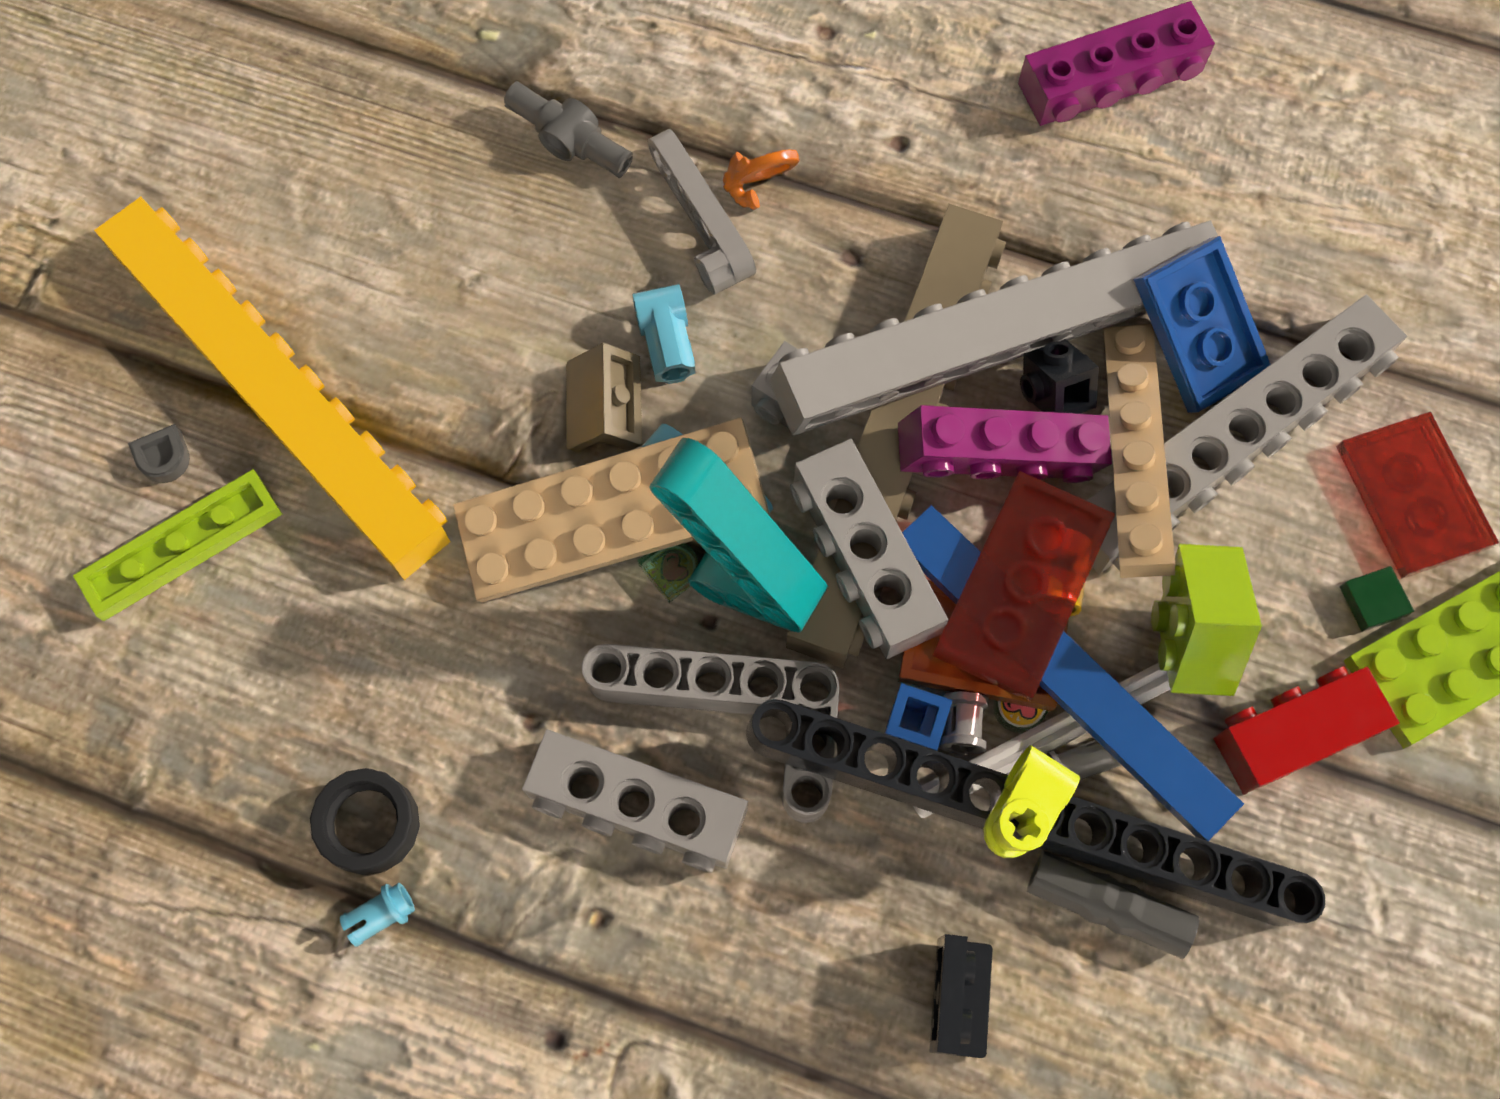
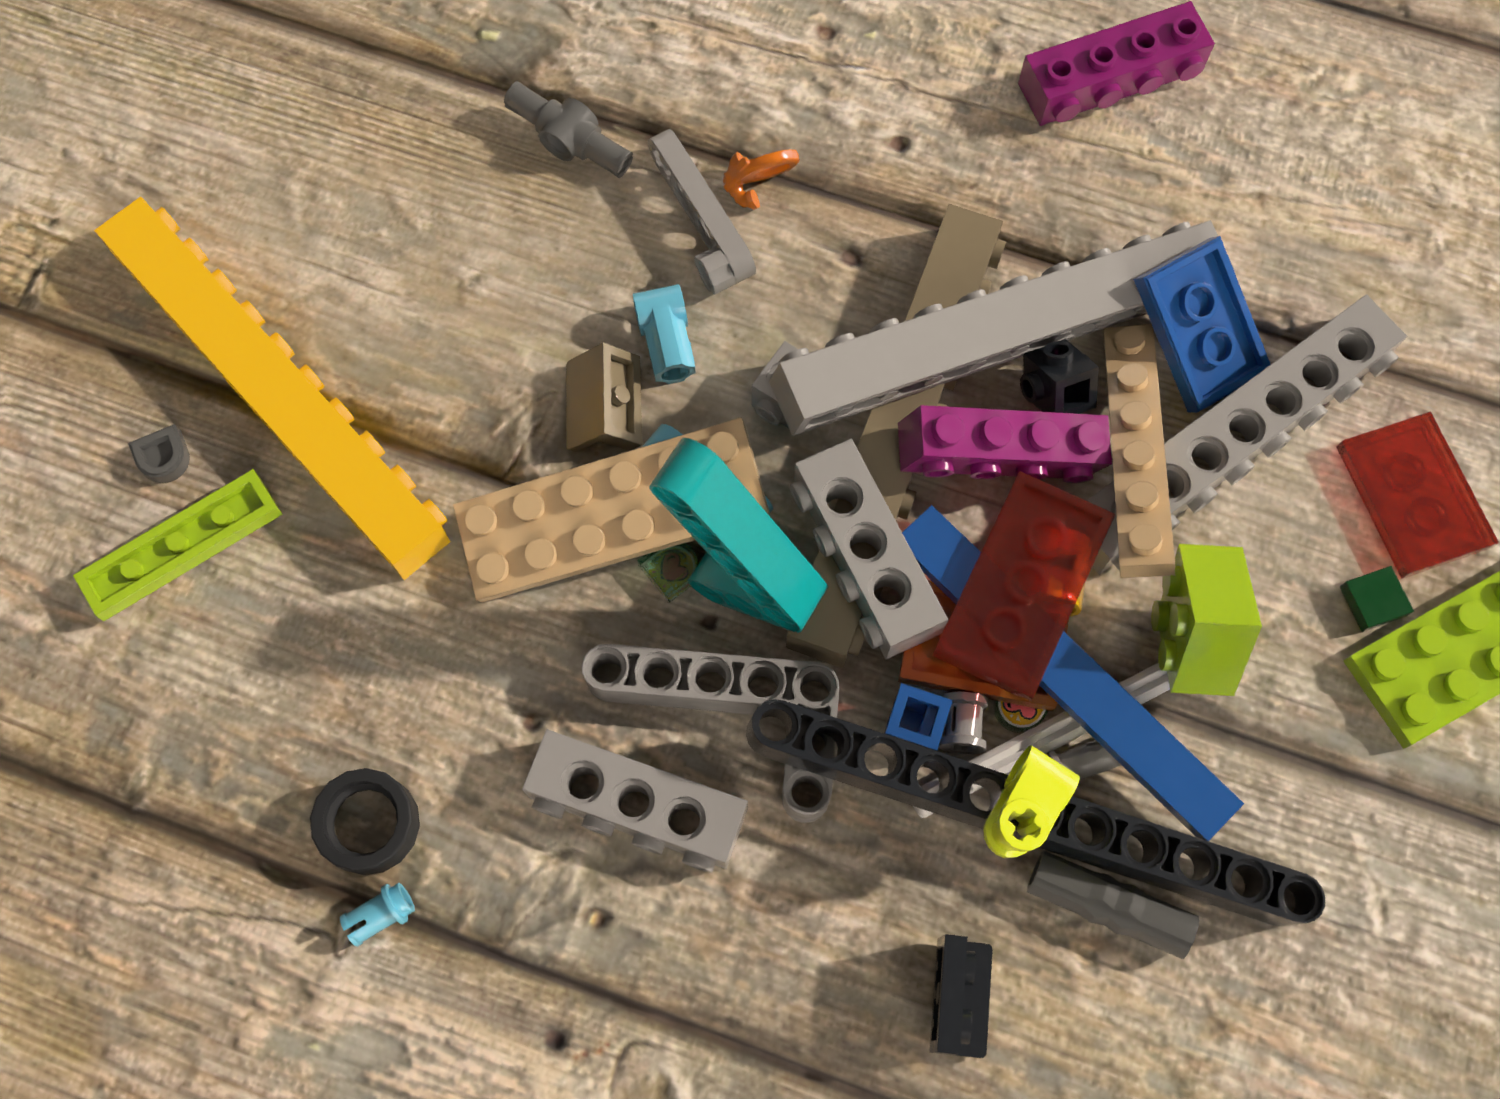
red brick [1213,666,1400,795] -> none

